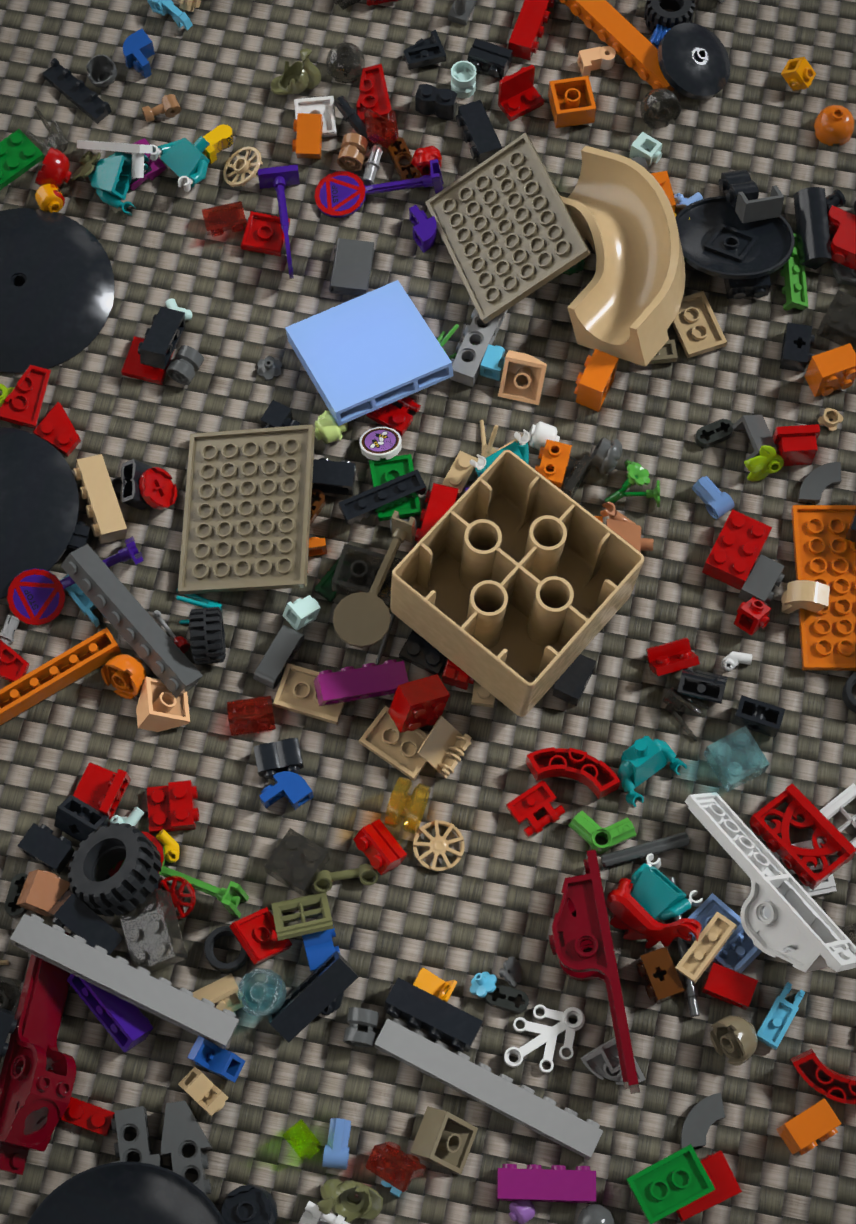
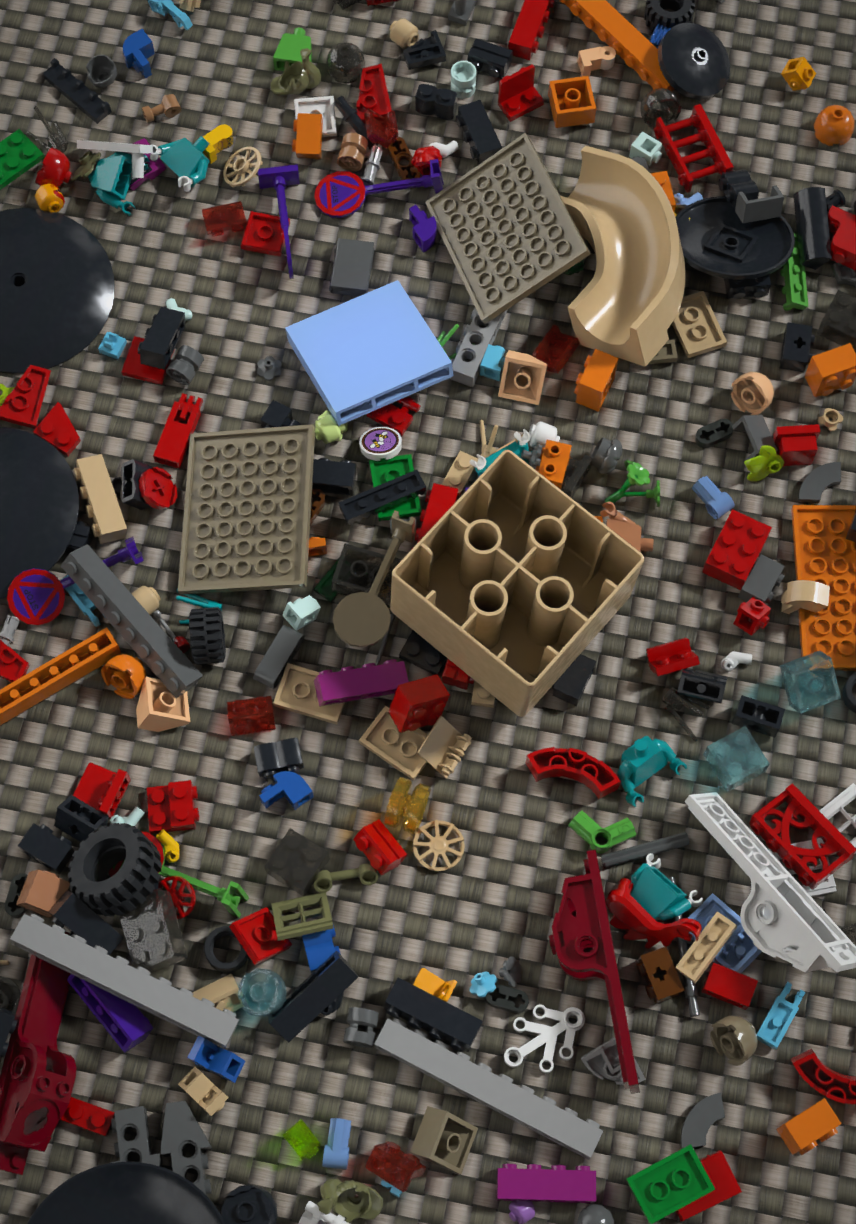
red plate [506,780,566,837] -> none
none -> medium azure tile [98,332,127,360]
none -> tan head [131,586,160,615]
none -> red hinge [153,393,203,469]
none -> bright green torso [273,27,312,71]
none -> tan head [390,18,419,49]
none -> white arm [429,140,459,158]
none -> dark grey plant [521,444,543,469]
none -> clear red bracket [532,325,580,374]
none -> red fence [654,104,734,193]
none -> light nougat cylinder [731,372,774,415]
none -> clear light blue brick [780,650,841,714]

